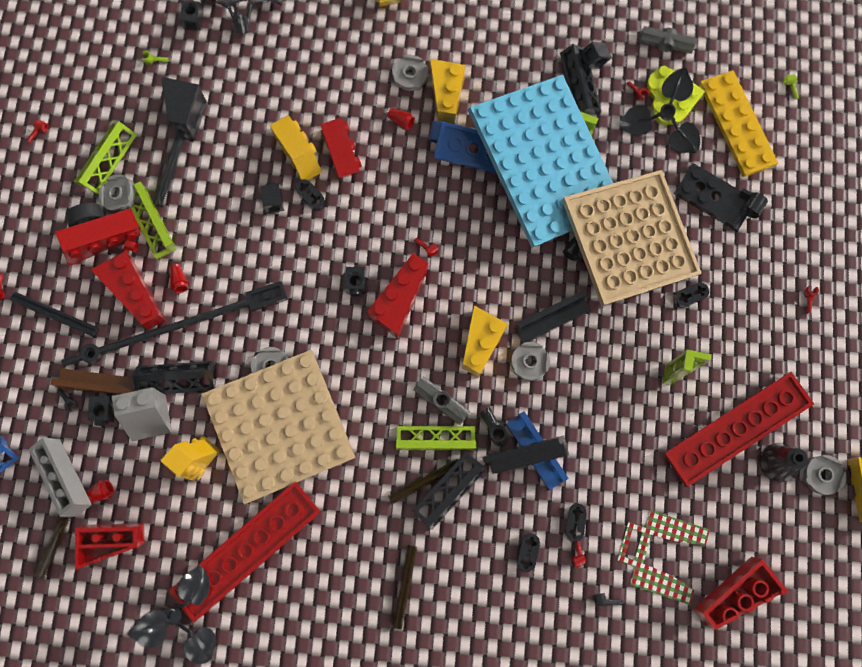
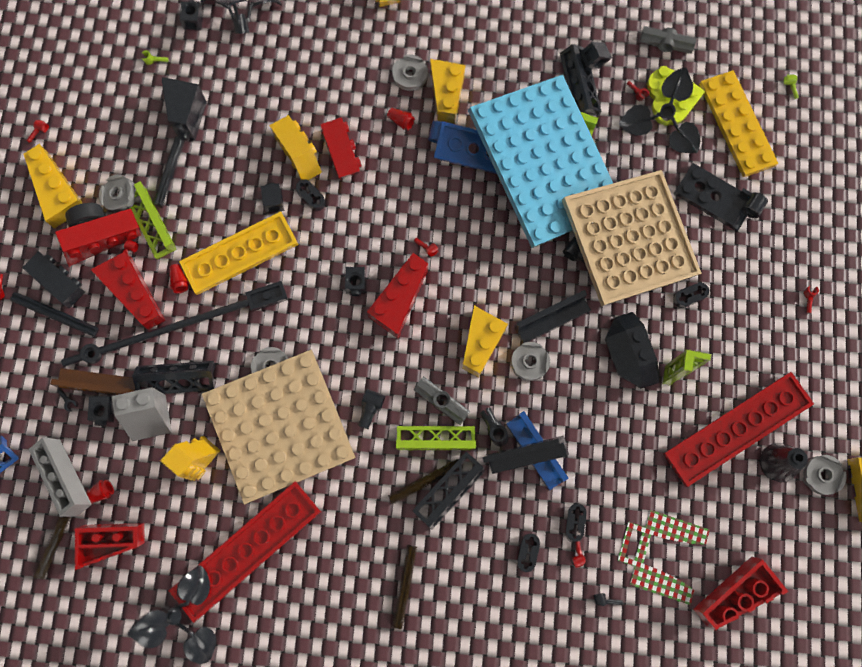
lime fence [73,121,137,195] -> none
none -> black brick [22,251,85,309]
none -> yellow wedge [23,144,83,229]
none -> yellow plate [179,211,298,295]
none -> black pin [358,389,385,430]
none -> black wedge [605,312,660,389]

